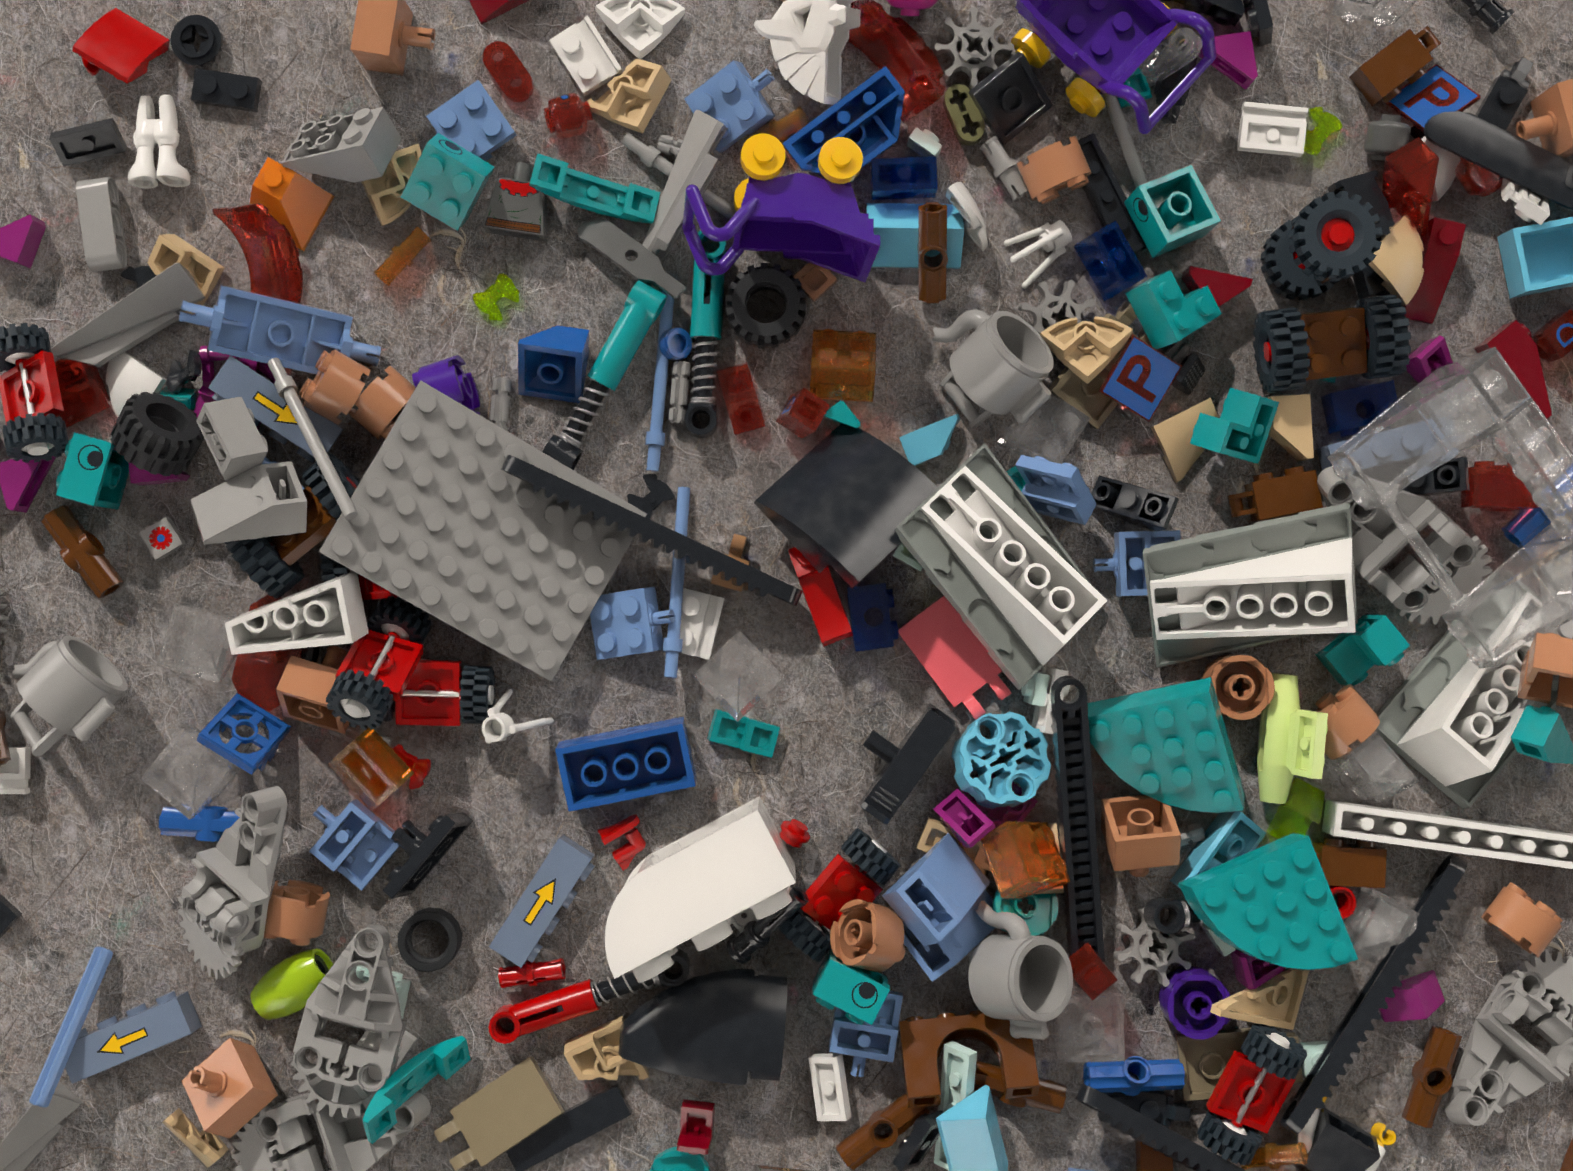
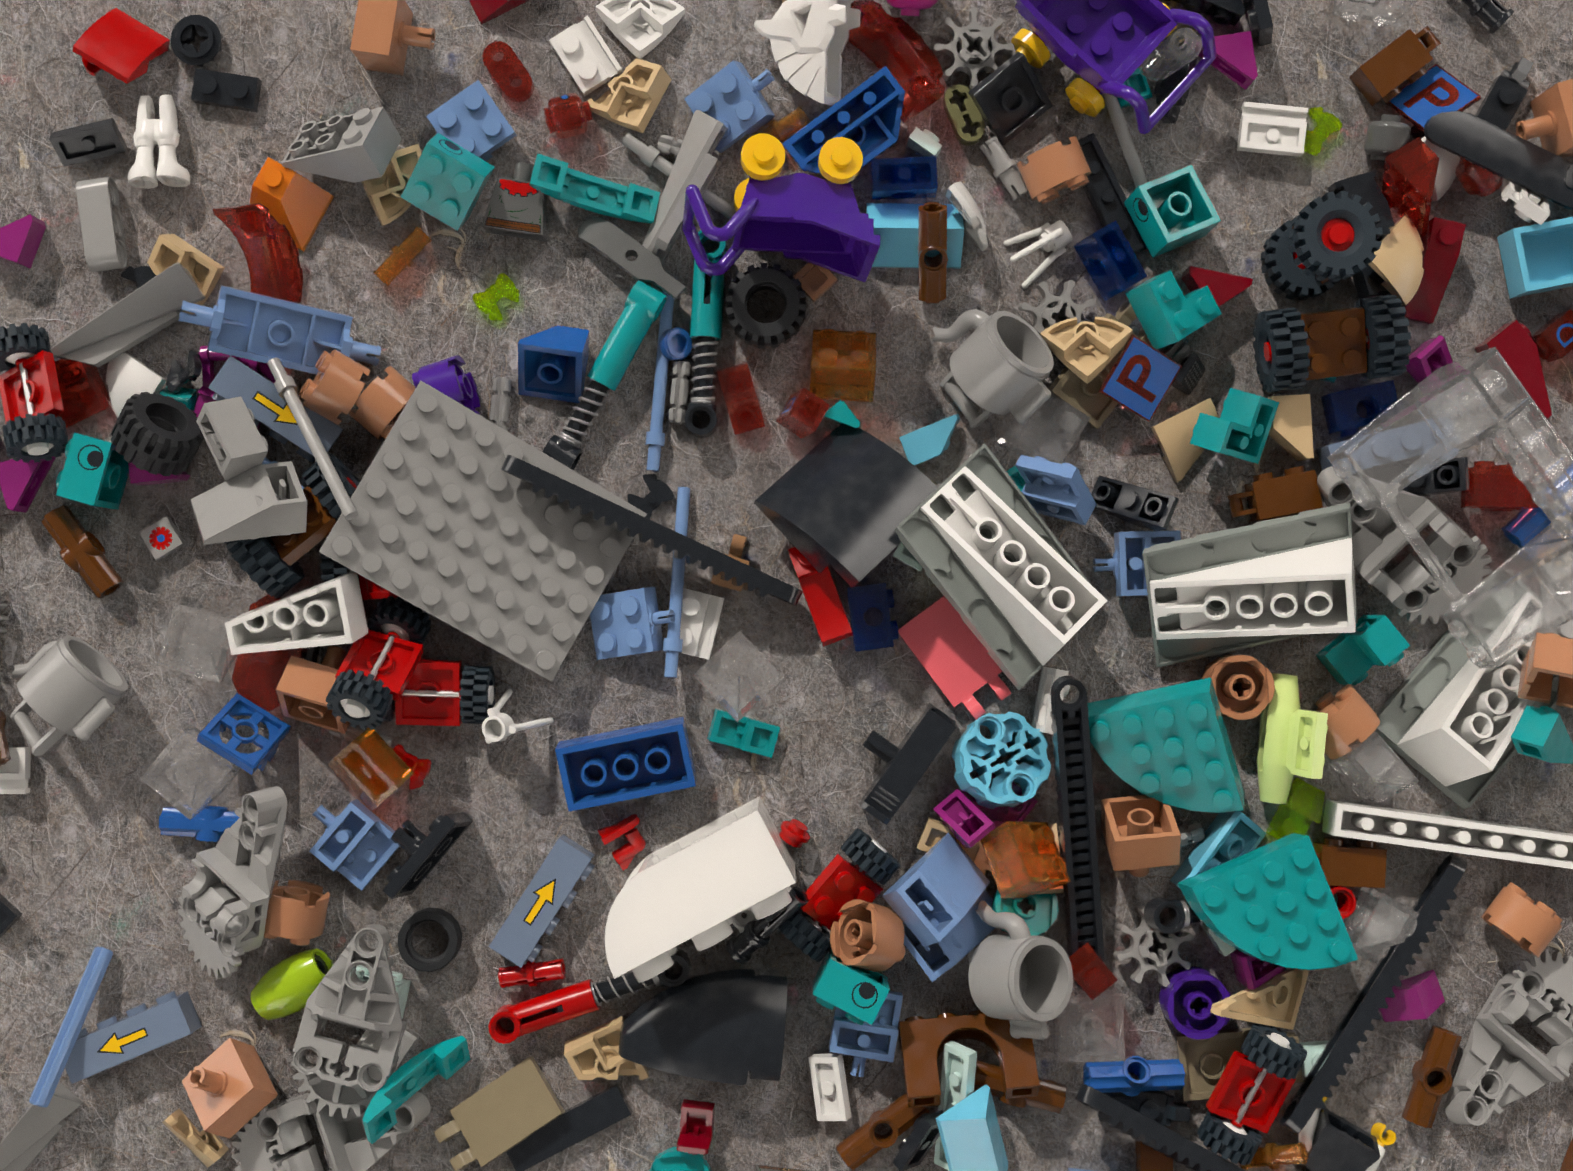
light aqua plate [1021,672,1050,707] -> none

